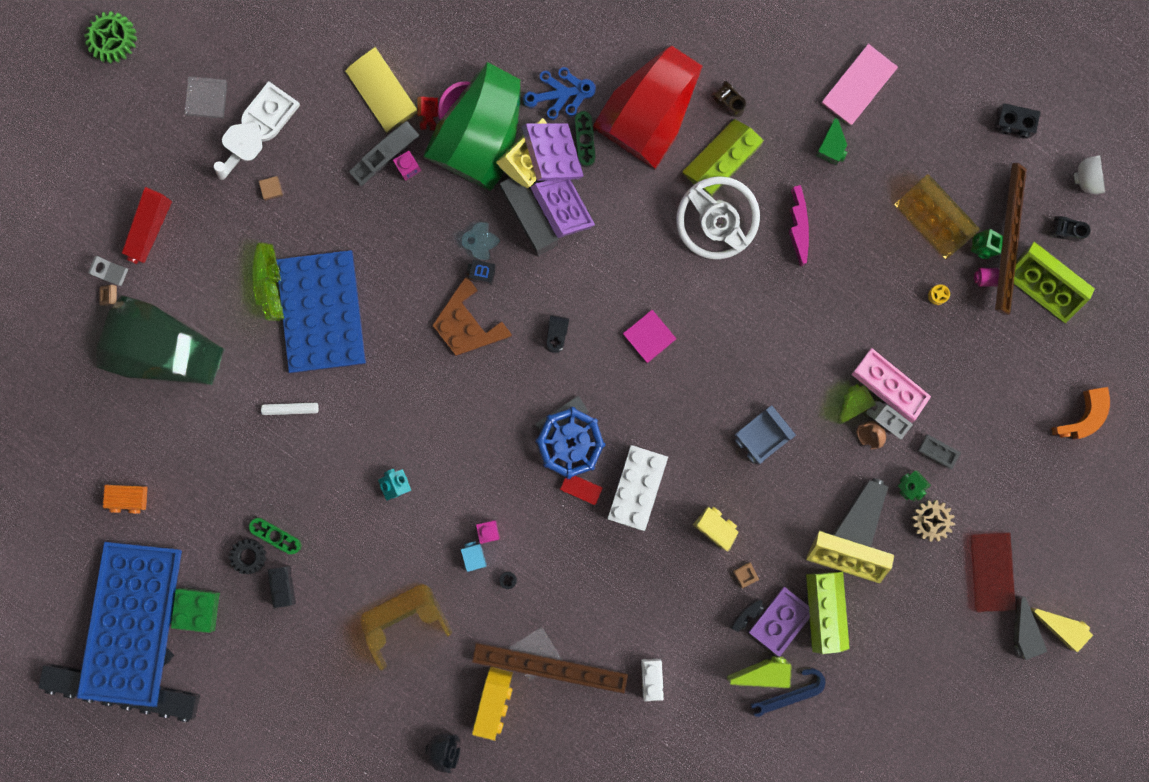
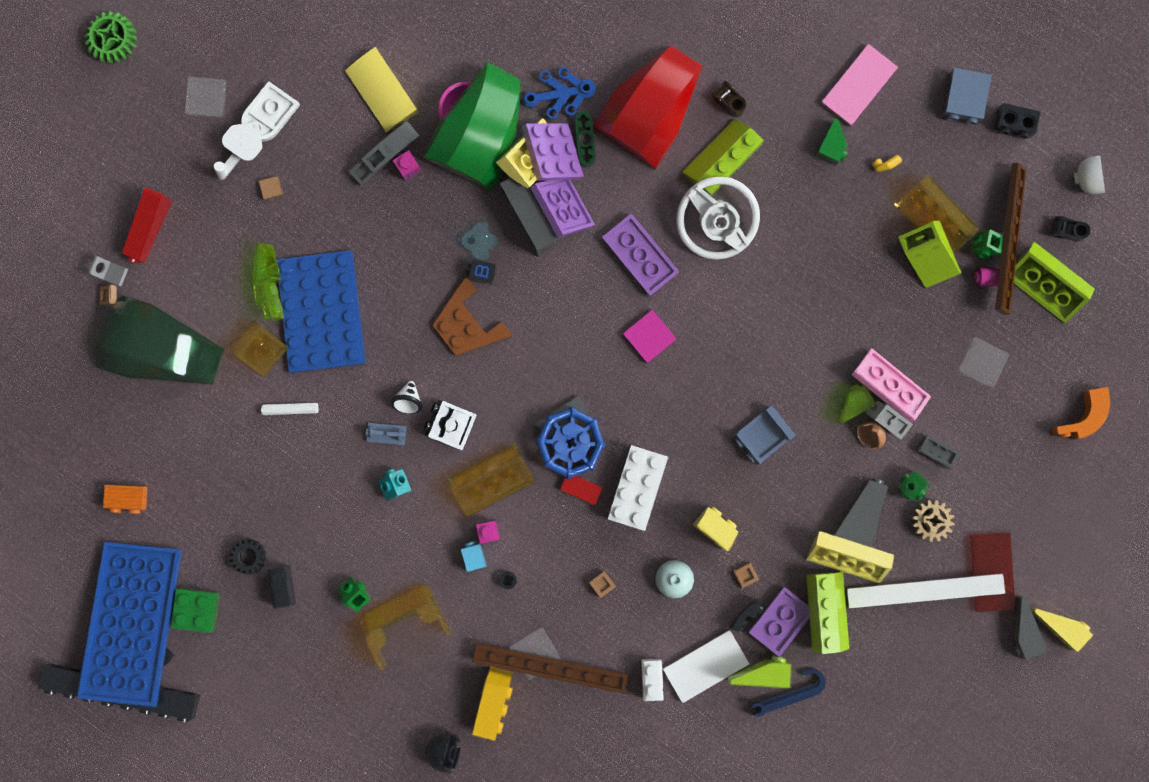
green beam [249,518,302,555] -> none
red plate [417,97,438,131] -> none
black piece [547,315,570,353] -> none
dark pink slope [789,185,809,267] -> none
yellow wheel [928,284,950,305] -> none
none -> clear yellow slope [230,319,289,377]
none -> green brick [337,577,371,612]
none -> sand blue hinge [366,423,407,445]
none -> hat [390,381,423,414]
none -> plate [423,400,477,450]
none -> clear yellow slope [447,444,535,517]
none -> medium nougat plate [589,571,616,598]
none -> medium lavender plate [602,213,679,297]
none -> light aqua cylinder [655,560,694,599]
none -> white tile [663,630,749,703]
none -> white tile [847,574,1005,608]
none -> yellow arm [872,155,902,172]
none -> lime slope [899,220,961,288]
none -> sand blue panel [942,68,992,125]
none -> clear tile [958,337,1010,388]

